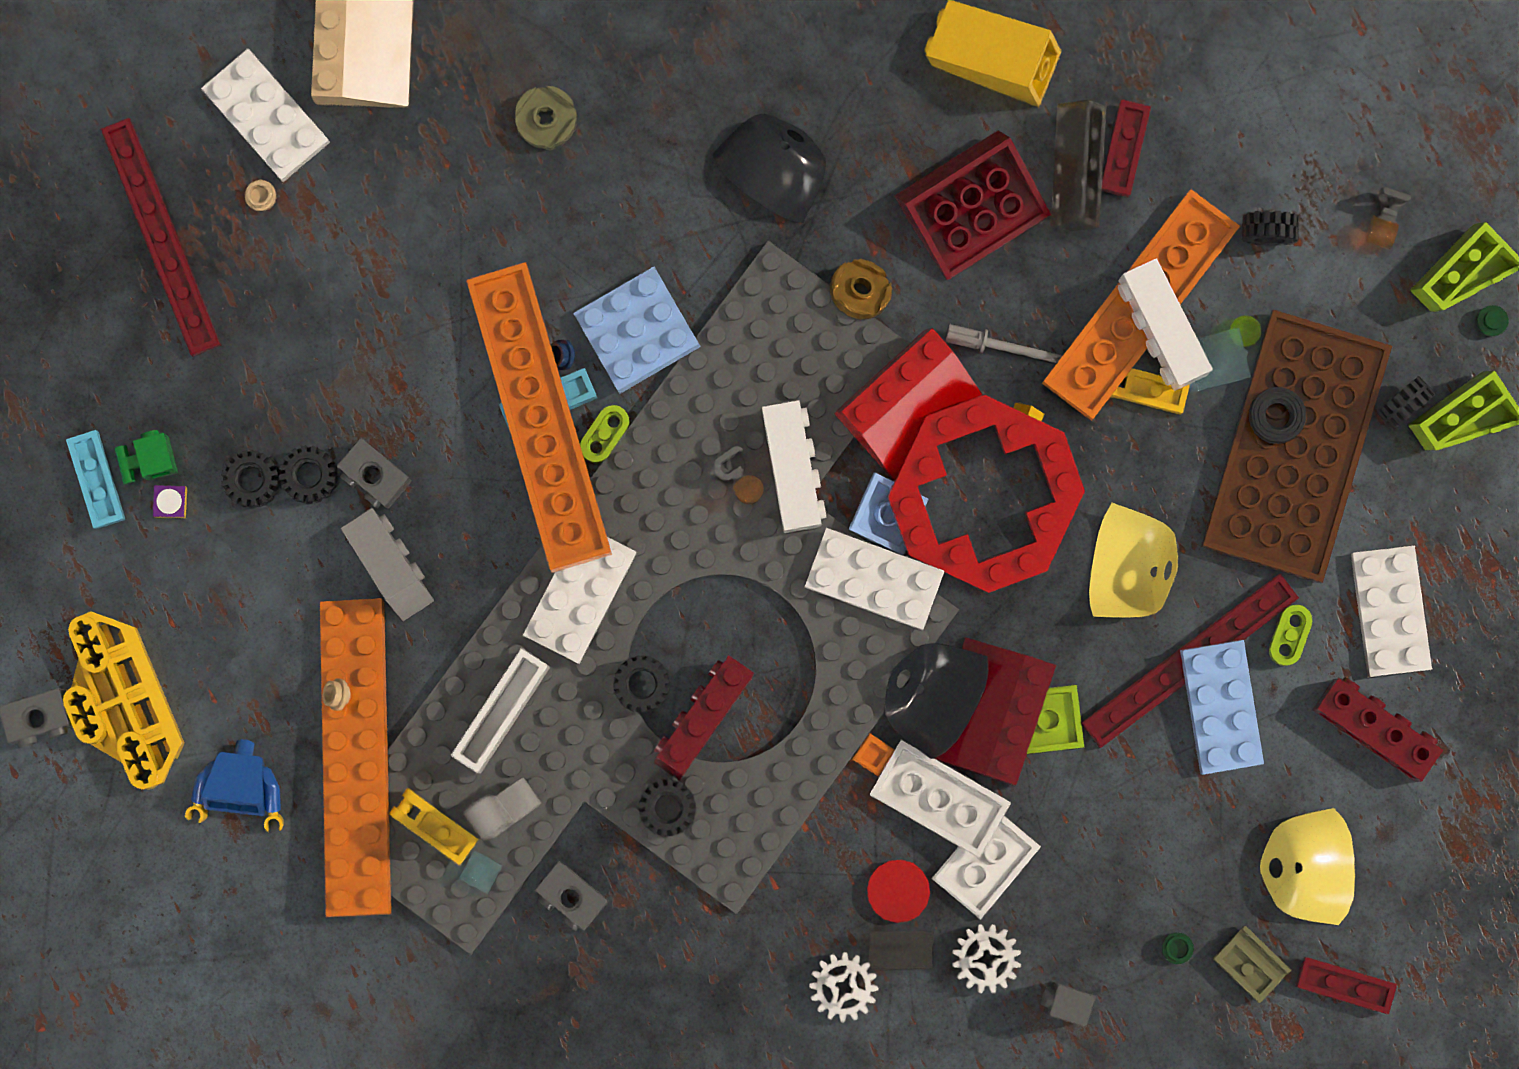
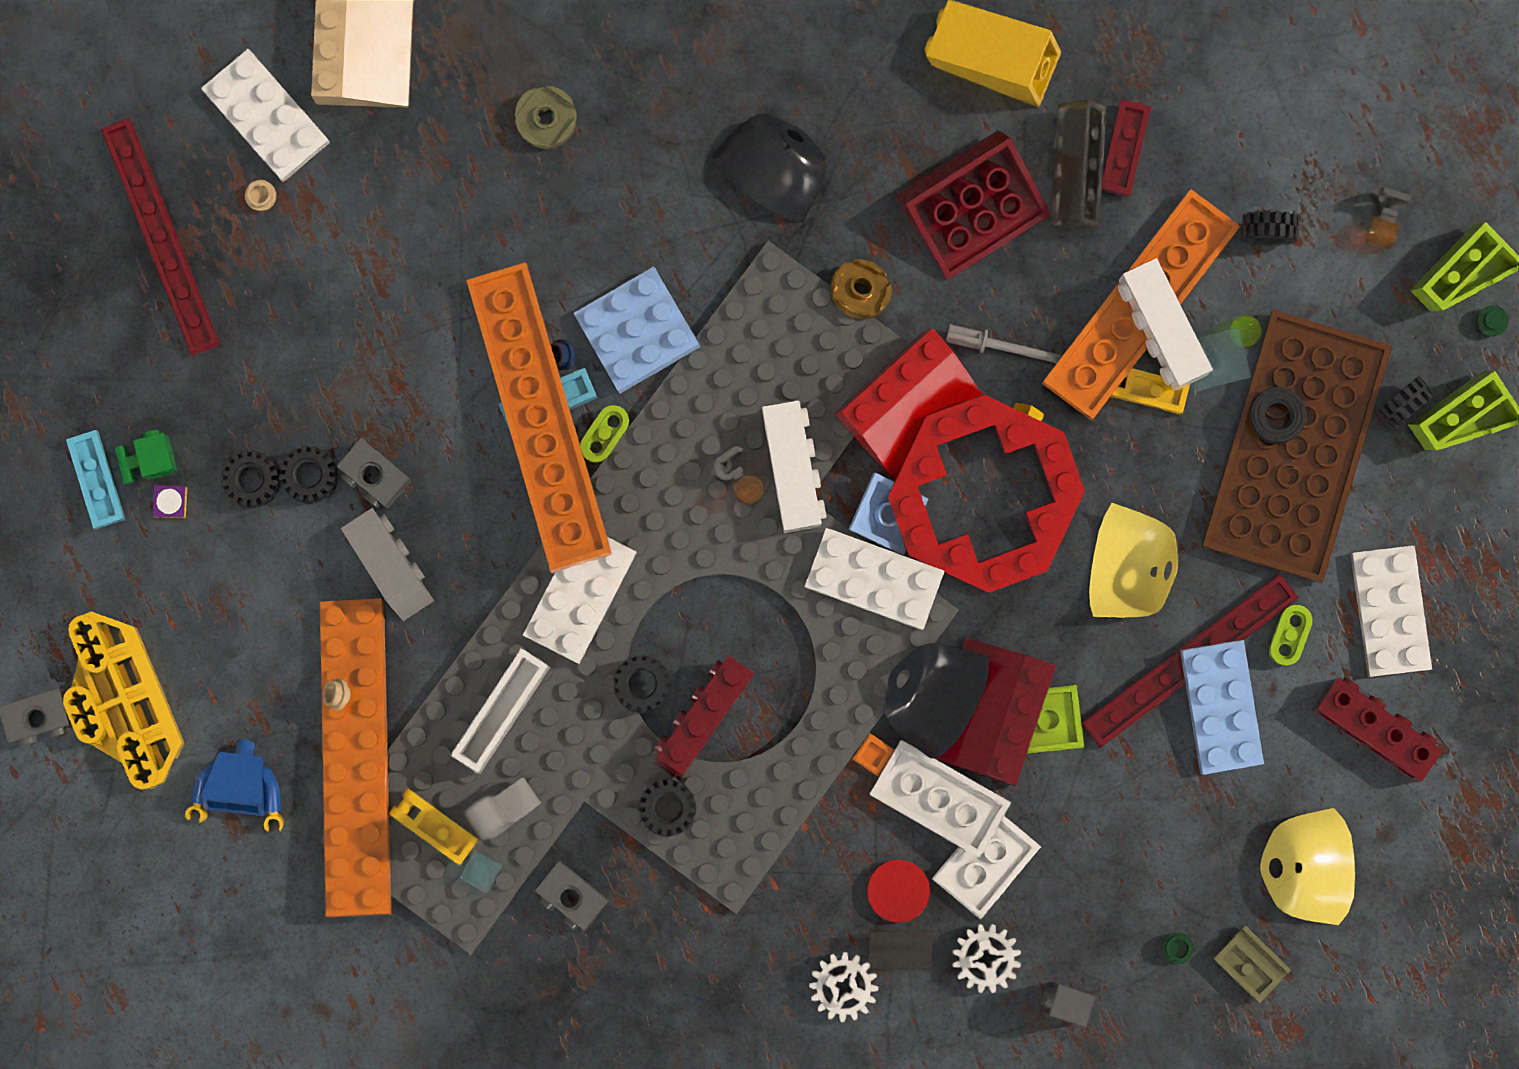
dark red plate [1295,957,1397,1015] -> none

